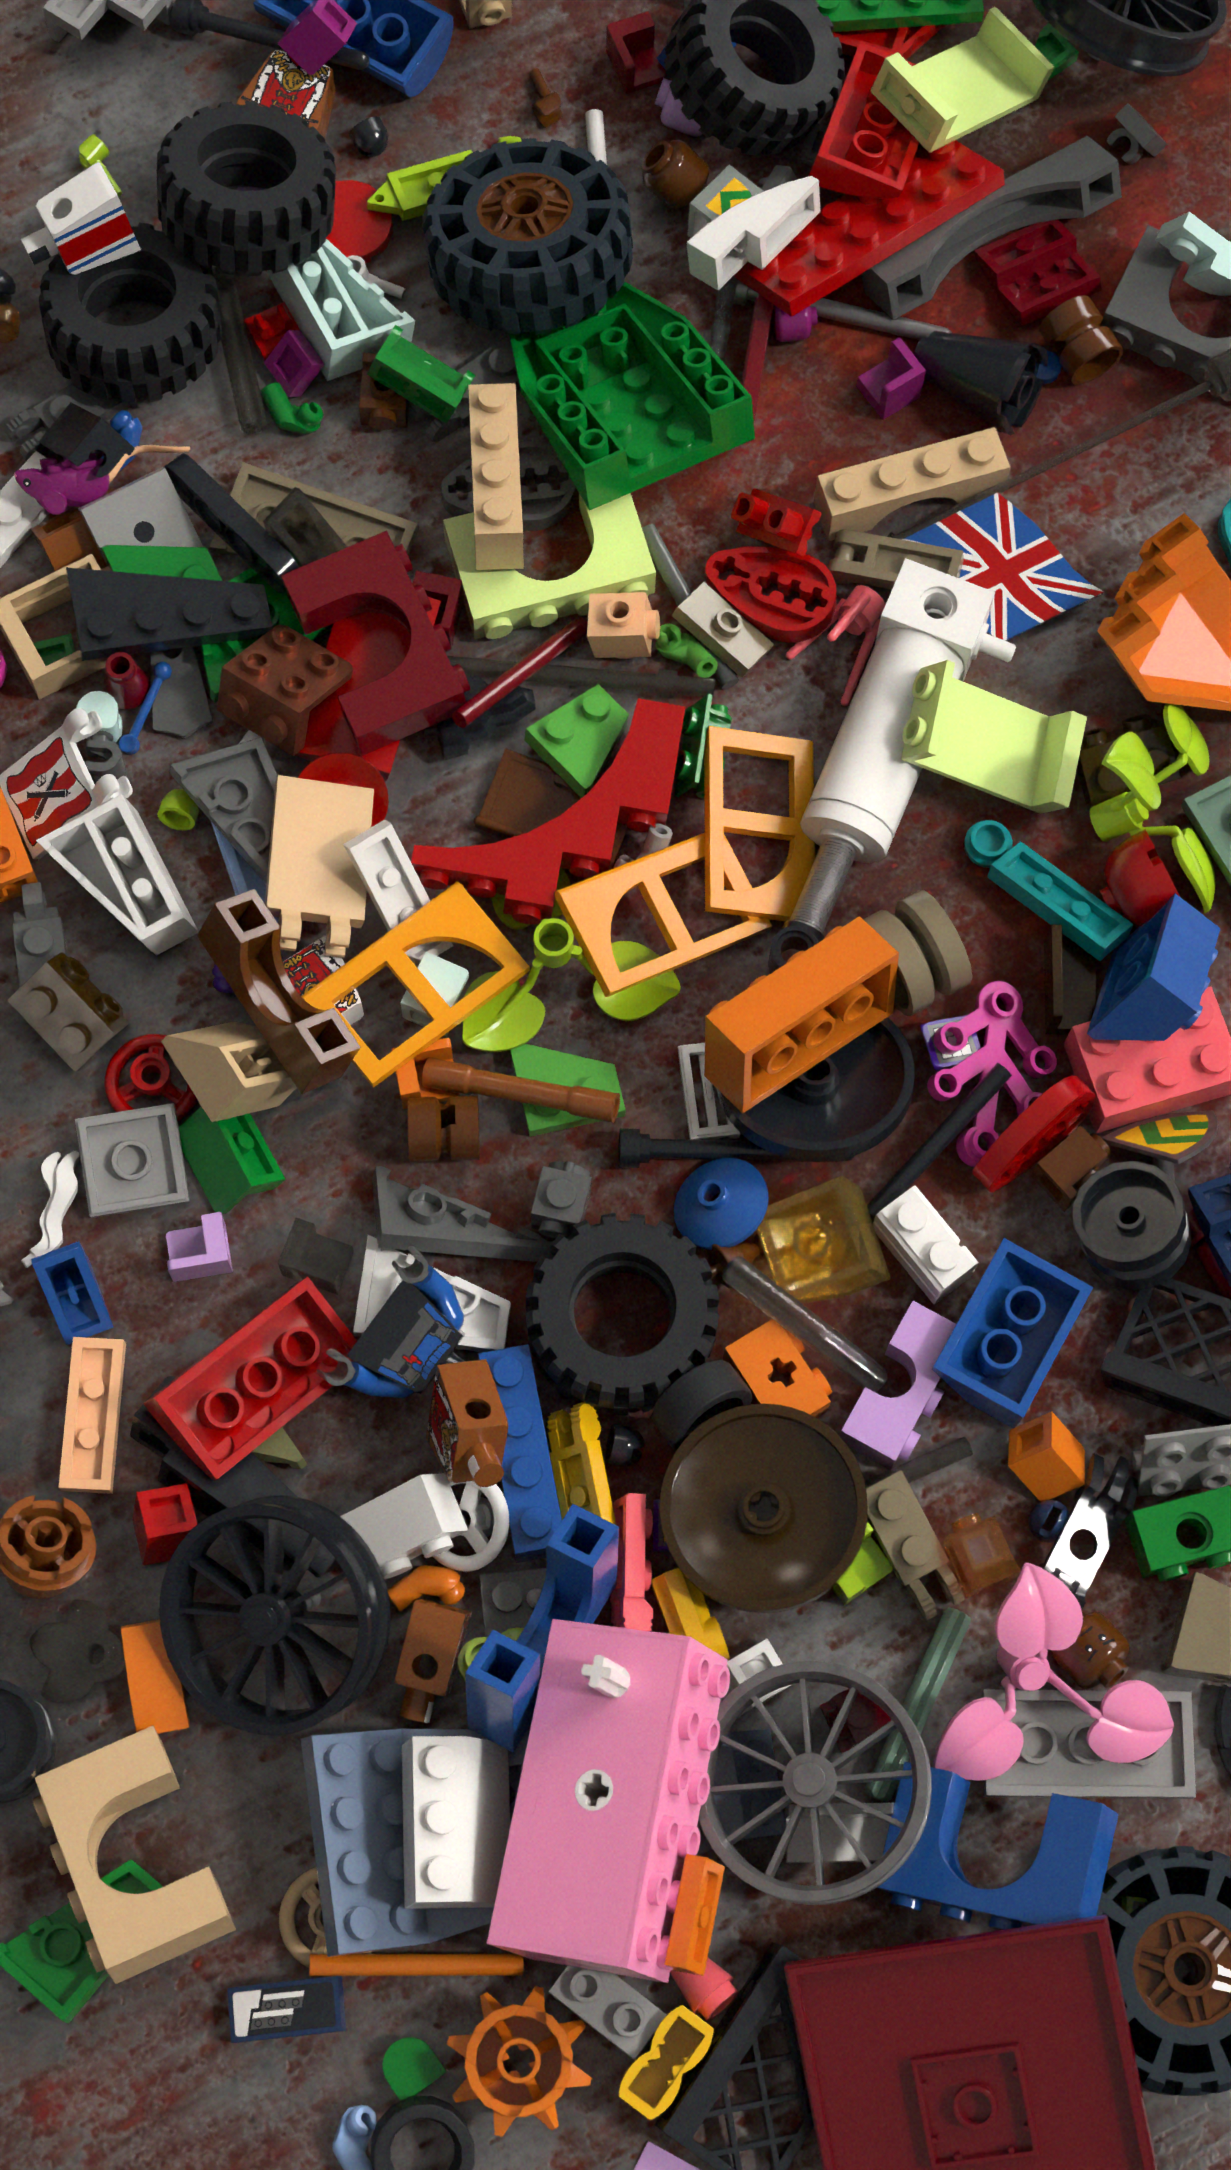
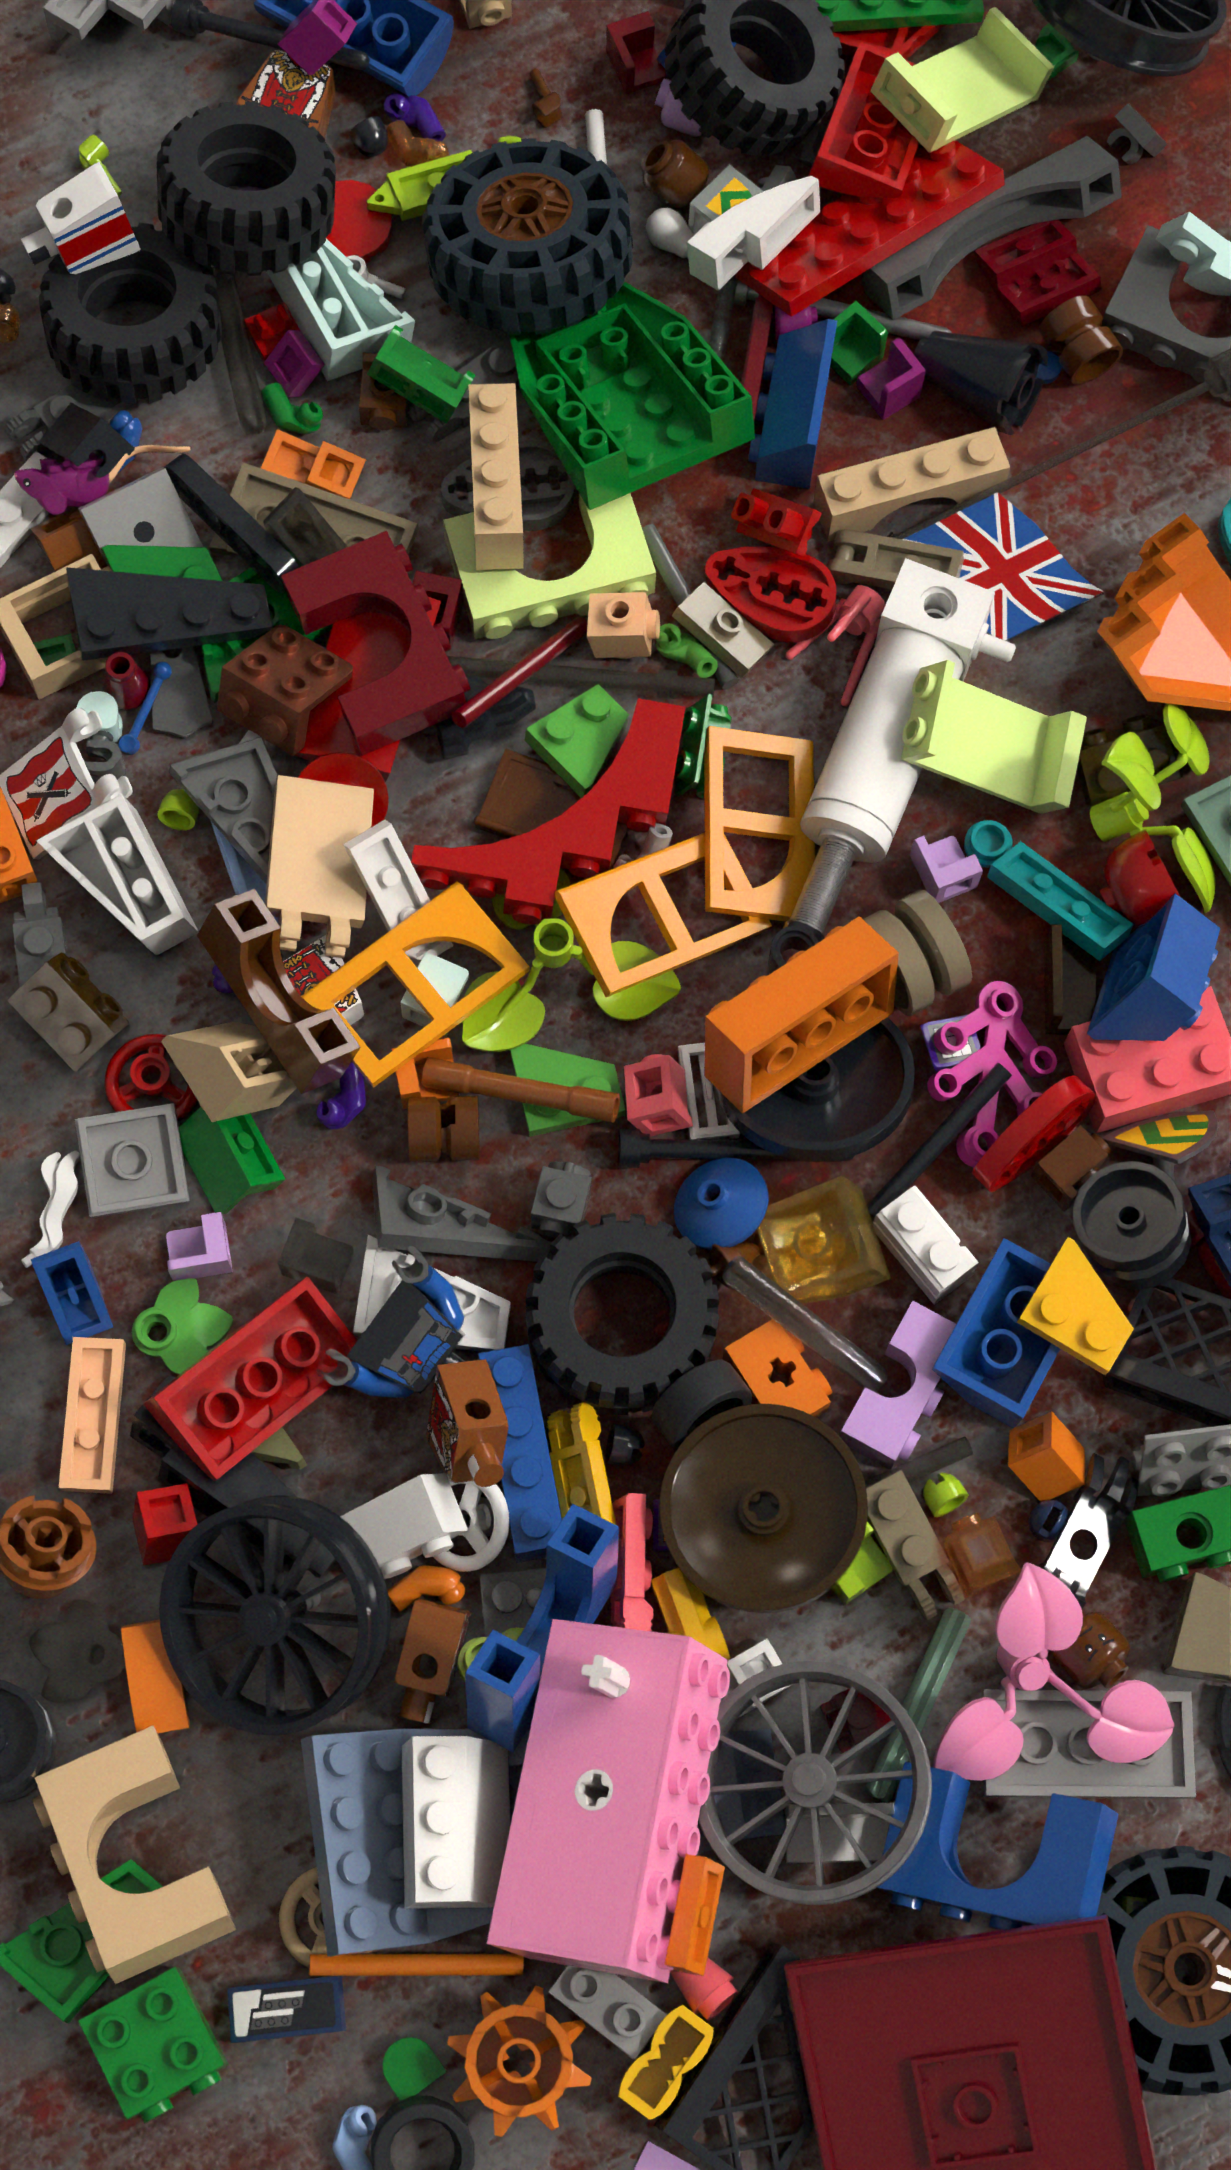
none -> green brick [78,1967,229,2124]
none -> bright green plate [132,1278,233,1375]
none -> orange slope [261,429,366,499]
none -> dark purple arm [316,1062,366,1130]
none -> dark purple arm [384,93,446,146]
none -> clear orange arm [386,120,449,167]
none -> coral brick [624,1054,693,1137]
none -> white piece [645,208,695,258]
none -> blue slope [748,319,838,489]
none -> green panel [830,301,888,386]
none -> lavender panel [910,836,983,903]
none -> lime hinge [923,1472,969,1517]
none -> yellow wing [1017,1237,1134,1375]

